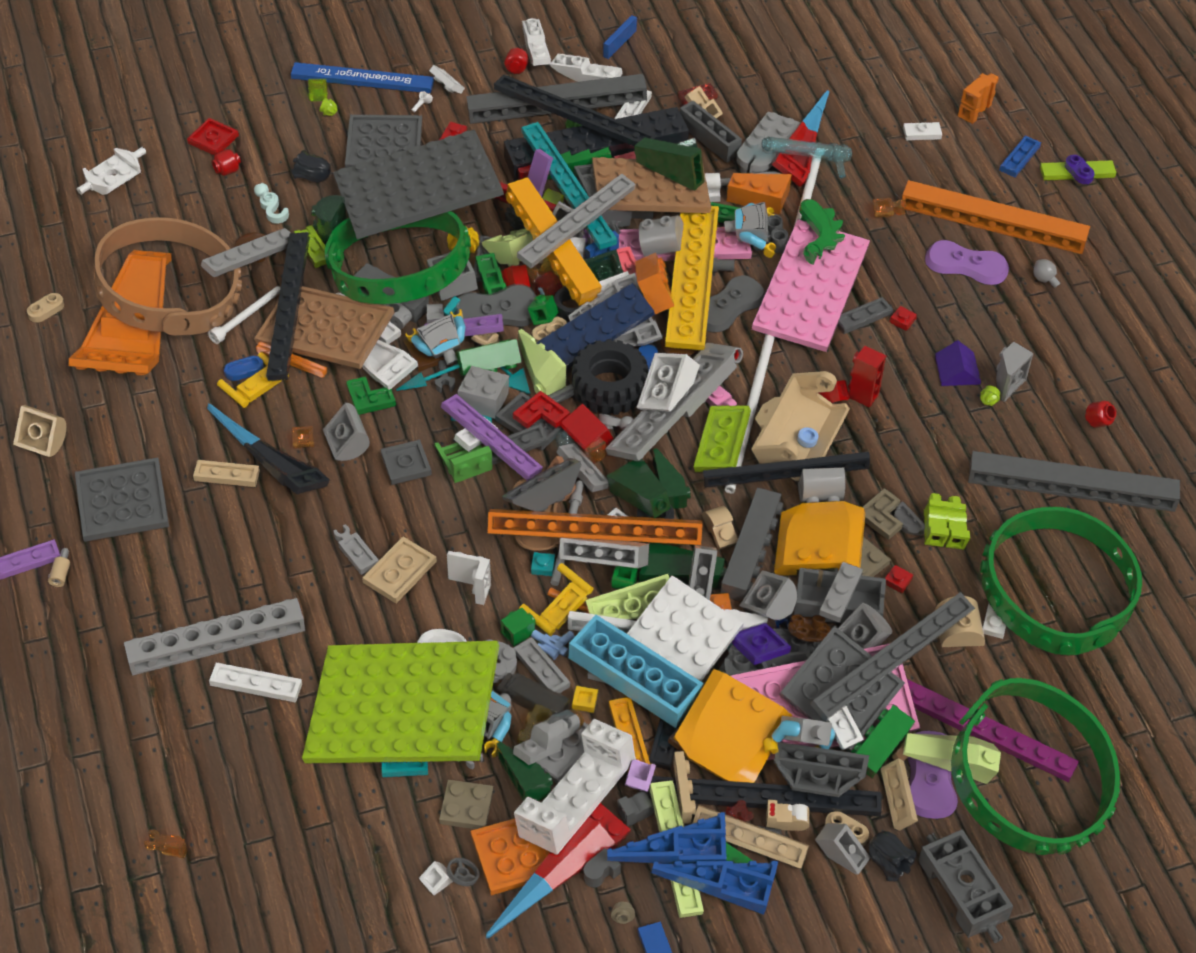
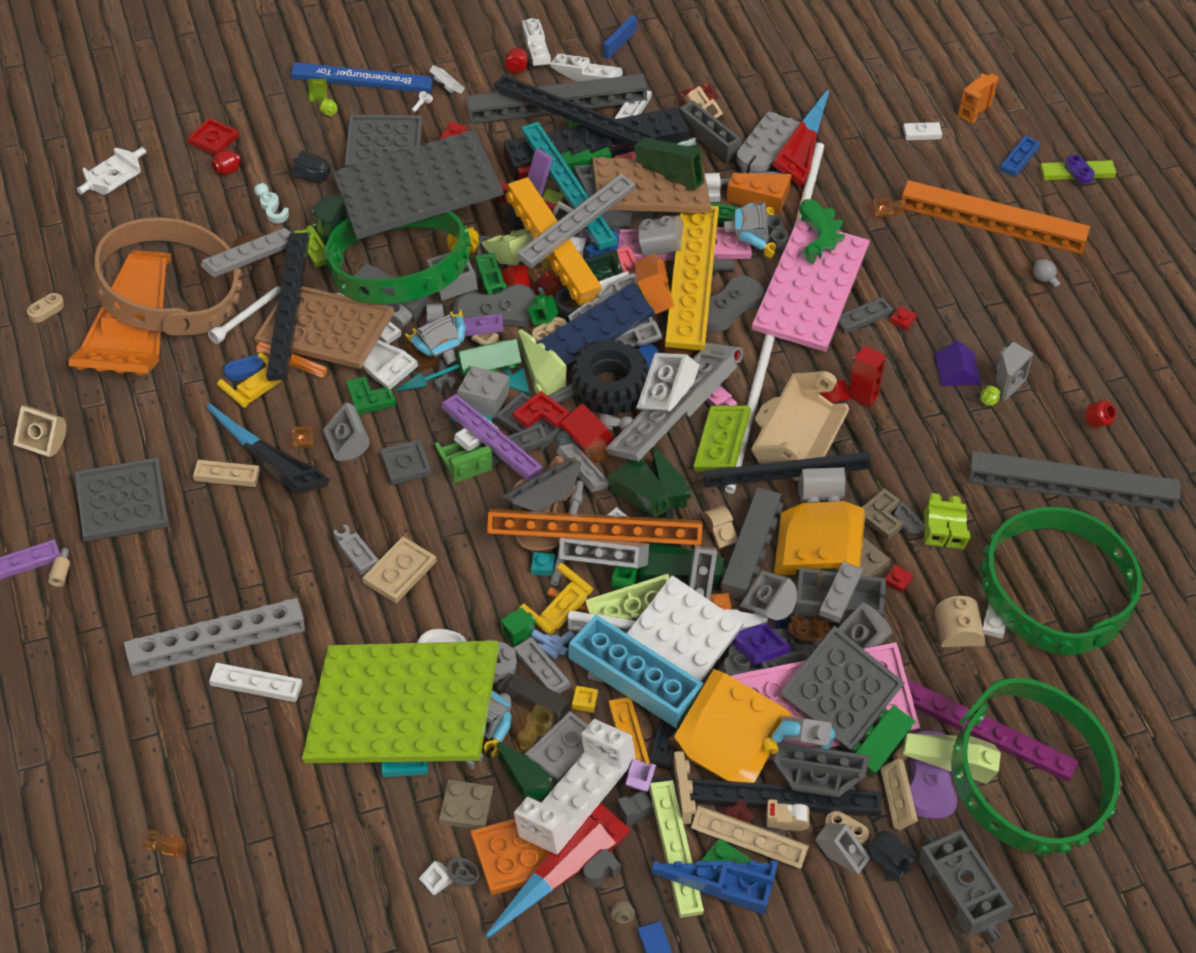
teal tile [443,296,460,316] -> none
white bracket [447,551,491,605] -> none
light grey plate [513,709,584,765] -> none
blue wedge [607,812,726,864] -> none
clear light blue cylinder [762,136,852,178] -> none
light blue tile [797,427,819,448] -> none
dark grey plate [810,592,975,721] -> none
white plate [826,706,864,750] -> none
medium lavender plate [925,240,1009,285] -> none

